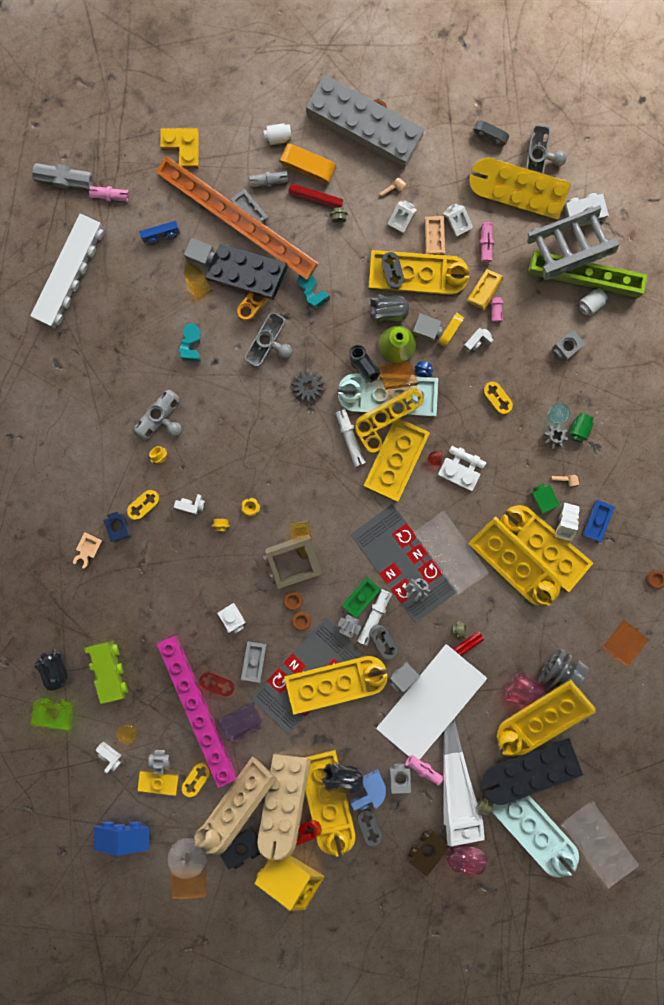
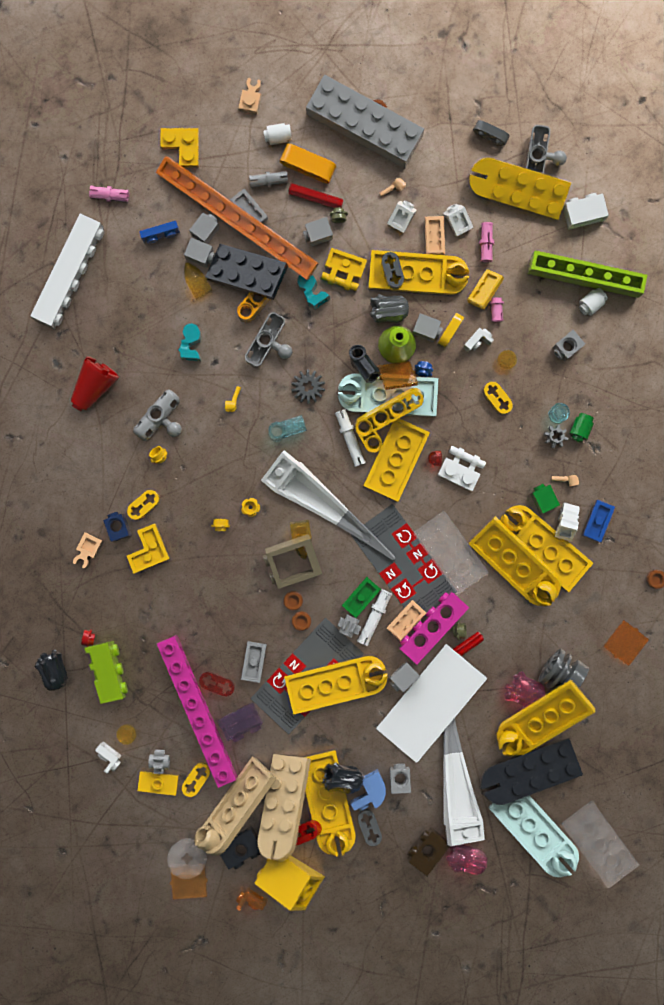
clear neon green brick [30,697,76,730] -> none
light grey piece [32,163,92,190] -> none
blue brick [94,821,149,856] -> none
white bracket [174,494,205,515] -> none
white bracket [218,603,246,634] -> none
dark grey beam [369,625,397,659] -> none
light grey gear [405,578,430,602] -> none
bright pink pin [405,755,443,786] -> none
olive plate [476,798,493,816] -> none
light grey fence [527,205,619,280] -> none
none -> red cone [71,356,119,411]
none -> red plate [81,630,95,647]
none -> yellow plate [127,524,170,574]
none -> light grey brick [189,212,220,244]
none -> yellow hand [225,386,241,412]
none -> clear orange bracket [236,887,267,911]
none -> light nougat plate [238,78,261,114]
none -> white plate [261,450,395,560]
none -> clear light blue piece [268,415,307,442]
none -> light grey brick [303,217,333,247]
none -> yellow plate [321,248,367,291]
none -> light nougat plate [386,600,426,641]
none -> dark pink brick [399,592,469,664]
none -> clear yellow plate [498,350,517,369]

